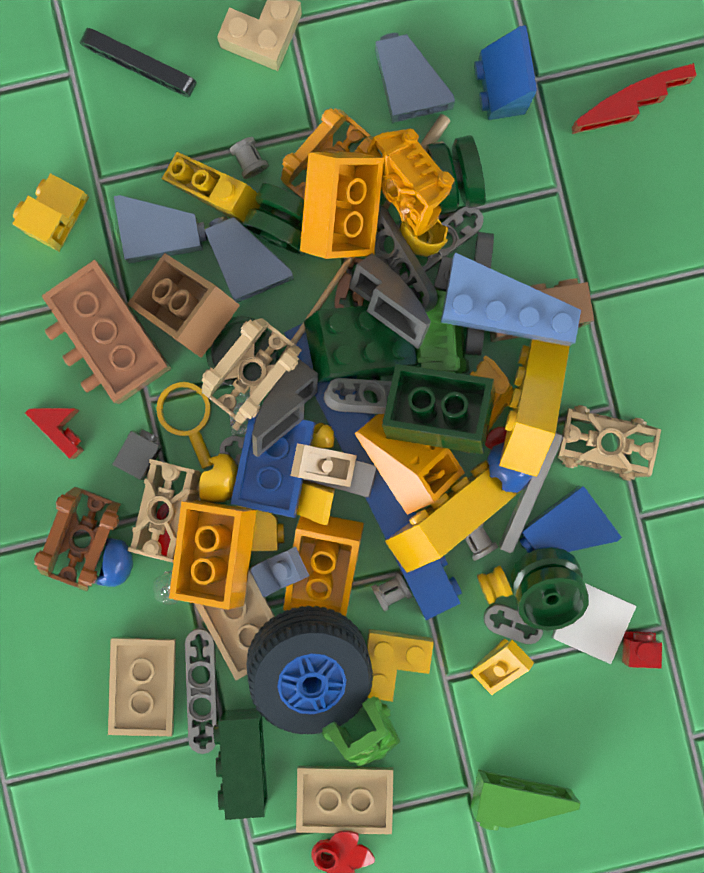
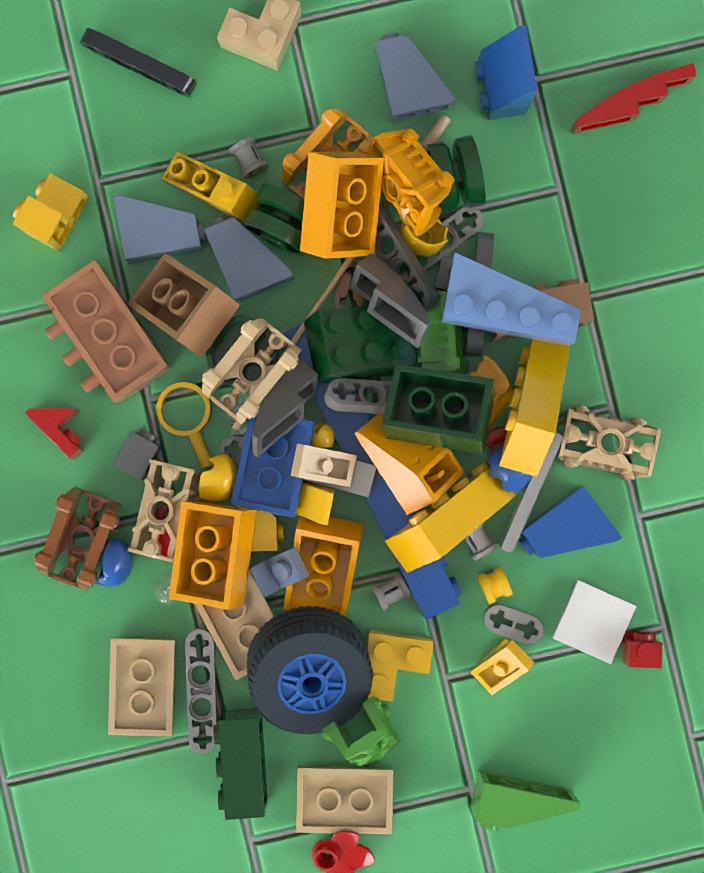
dark green wheel [511,547,589,631] -> none

